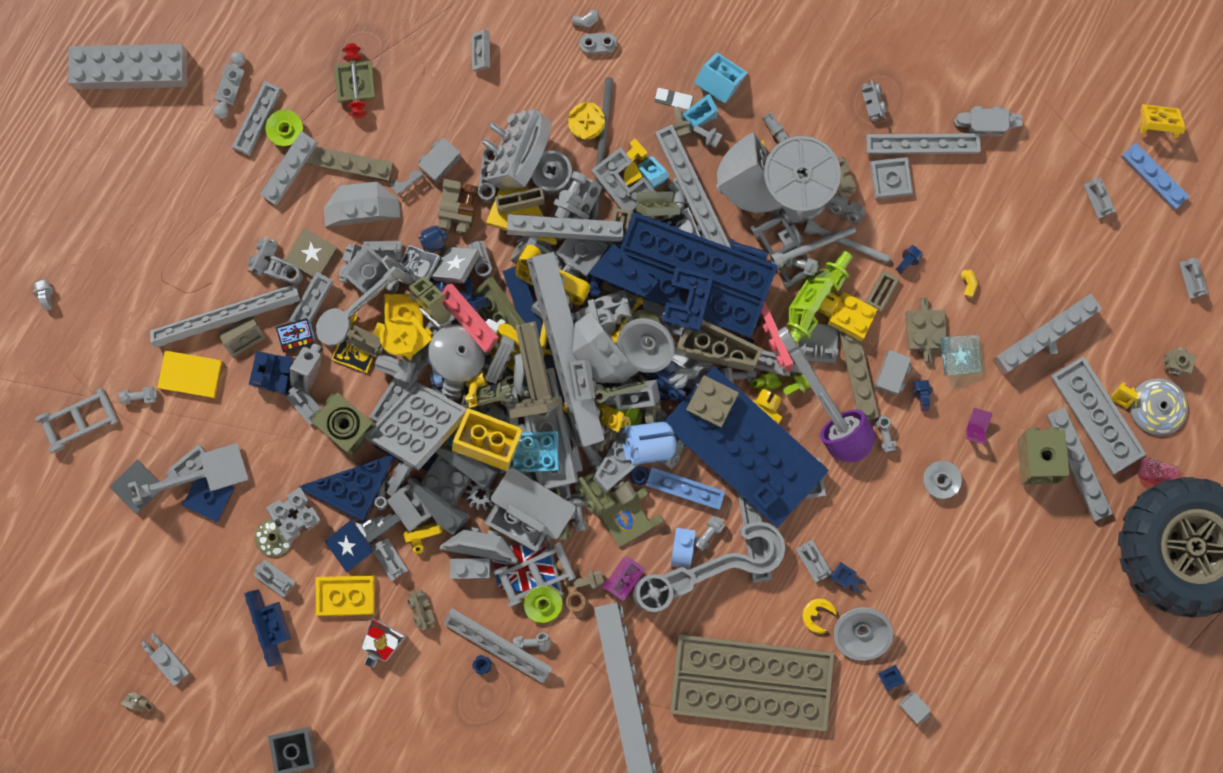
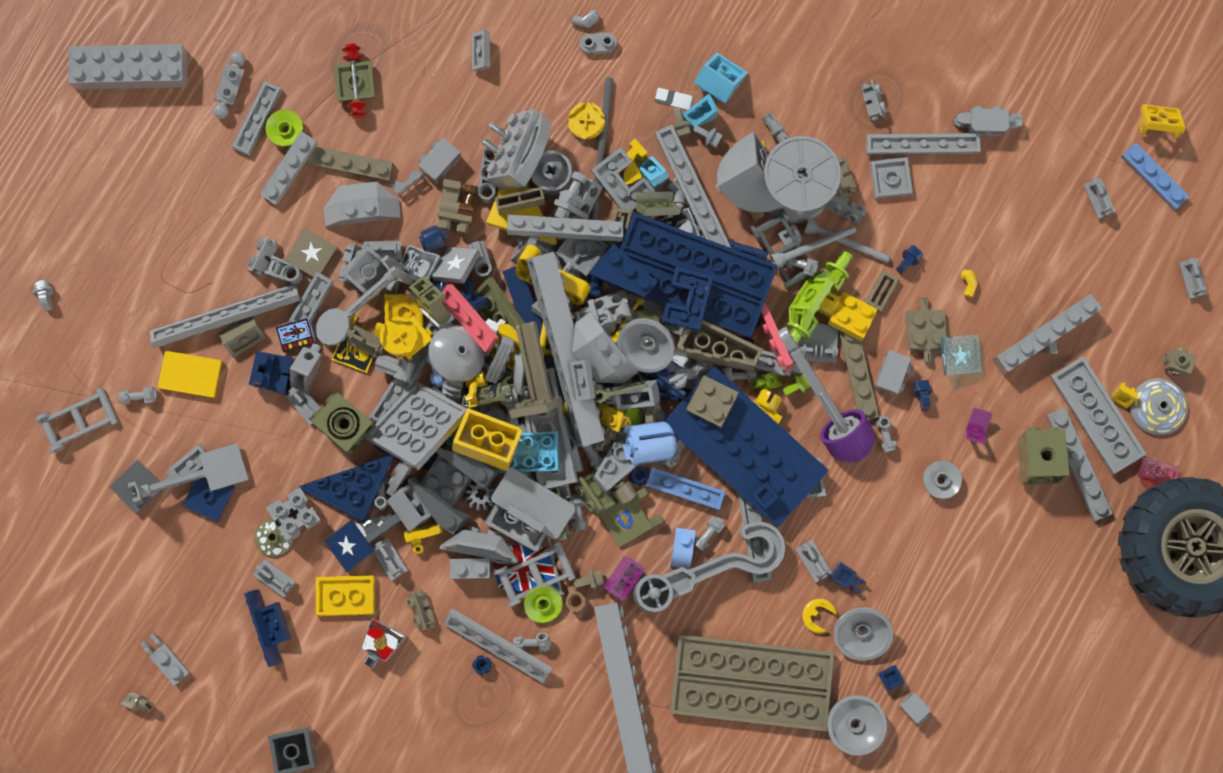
none -> light grey dish [827,695,887,756]

